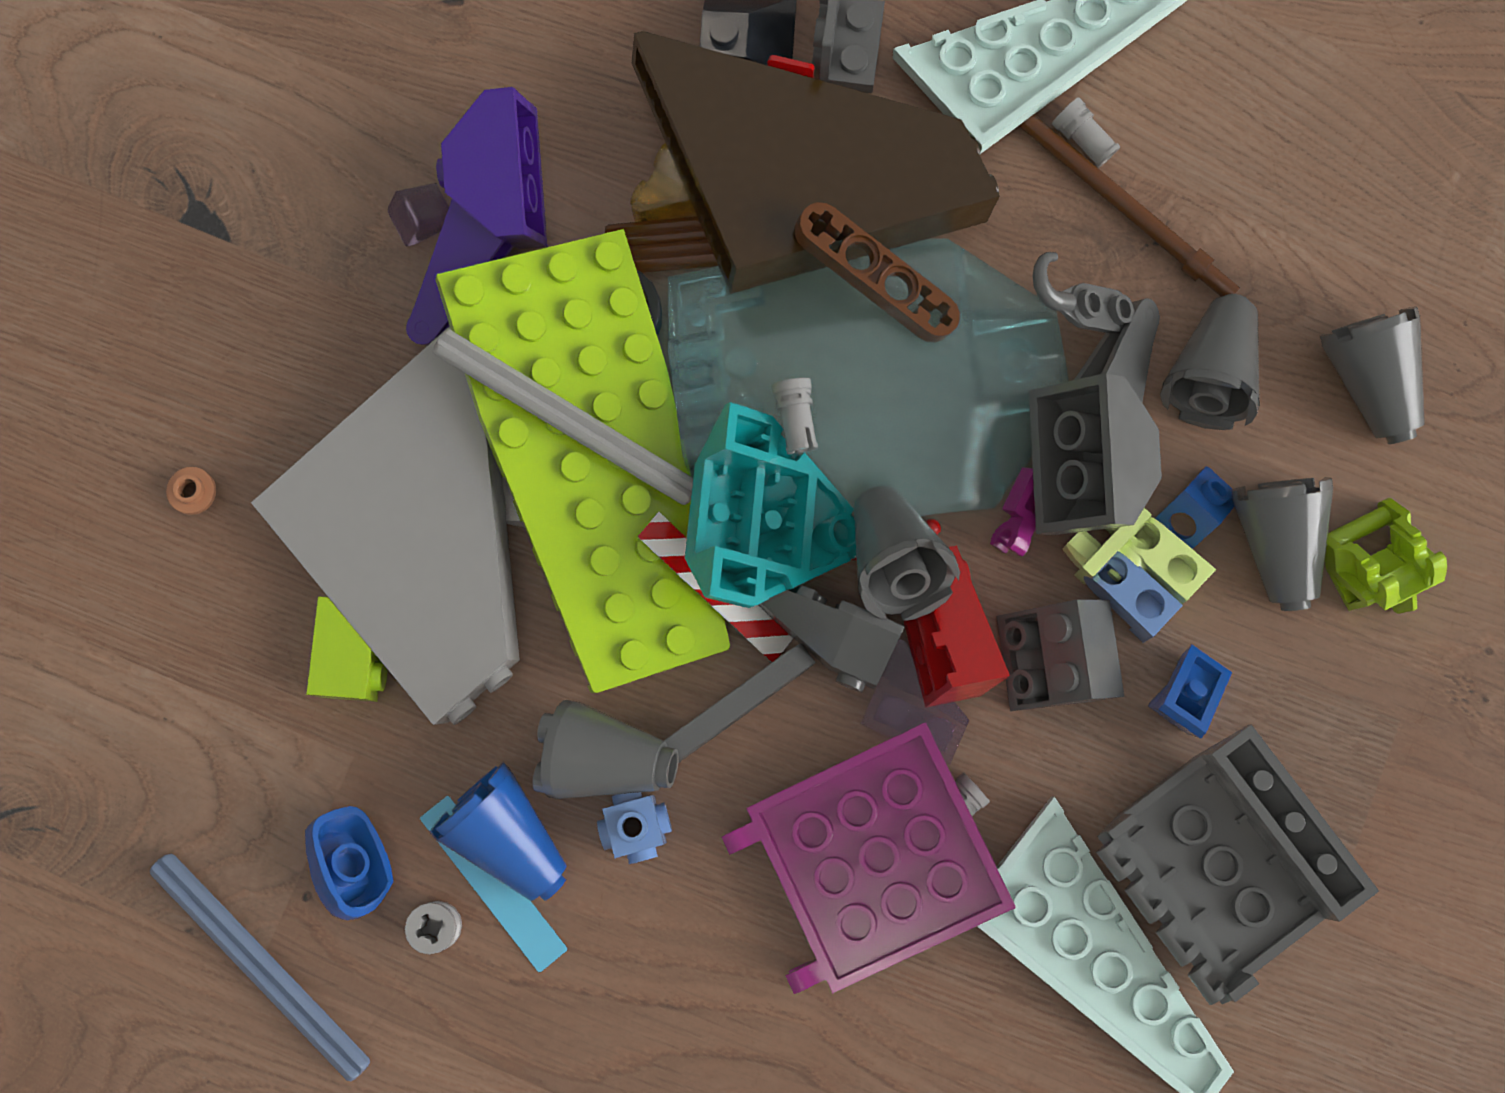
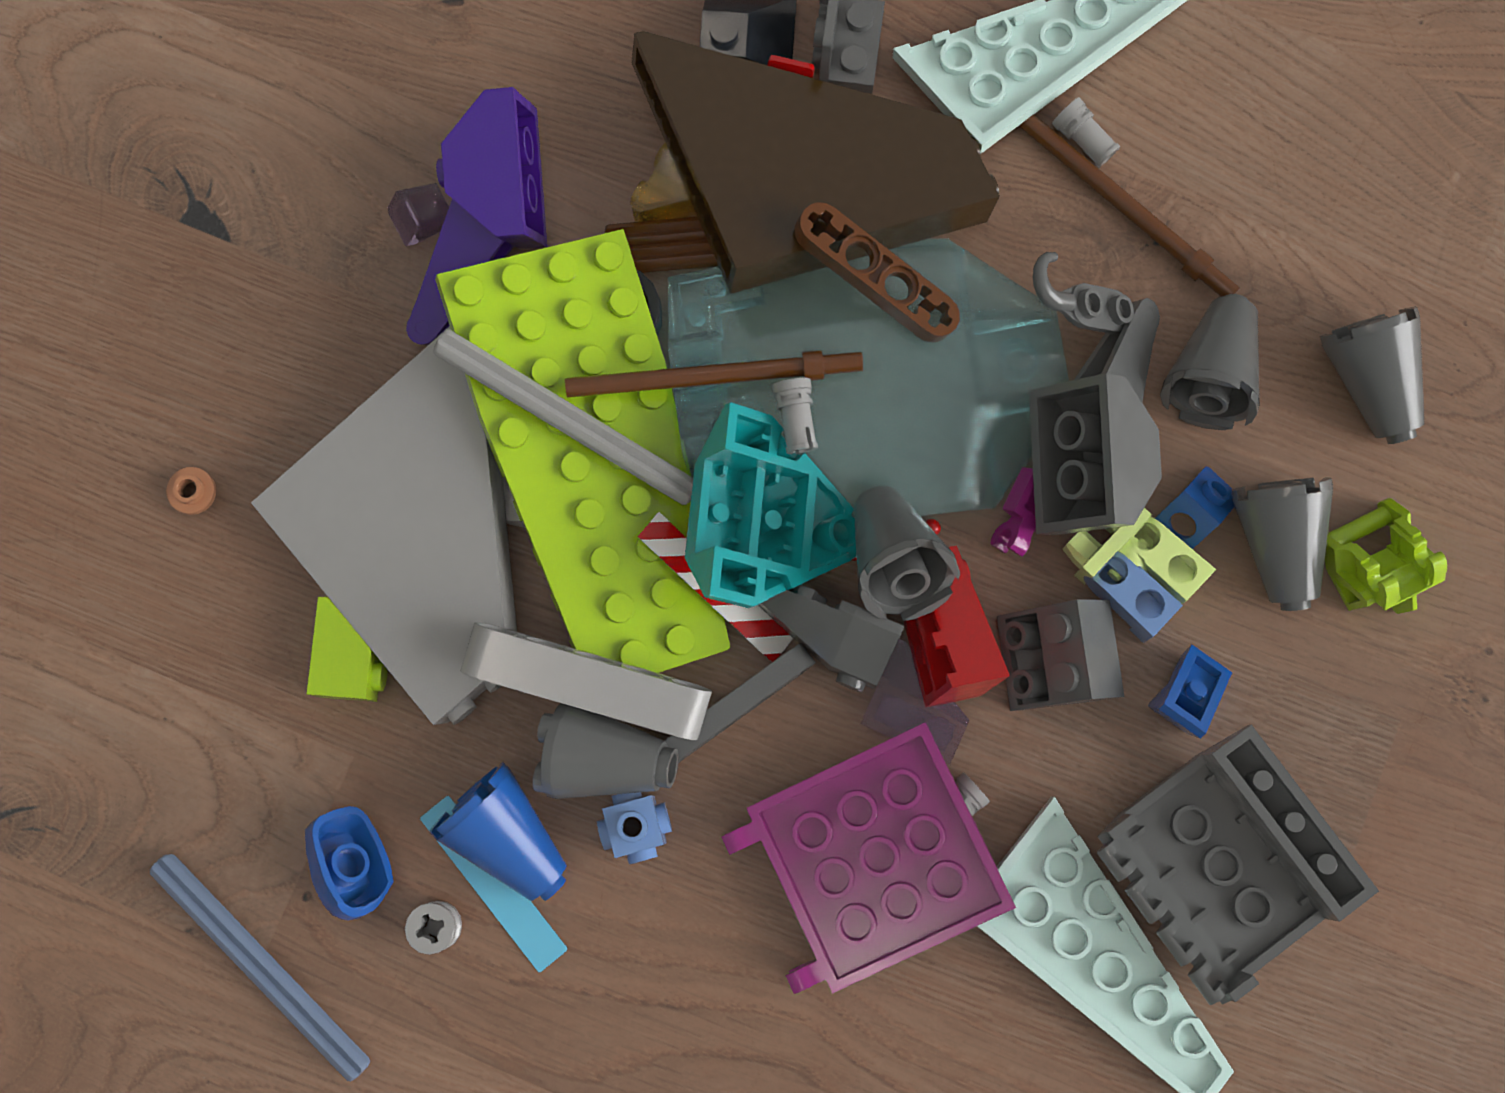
none -> light grey beam [460,622,712,740]
none -> reddish brown bar [565,350,863,398]

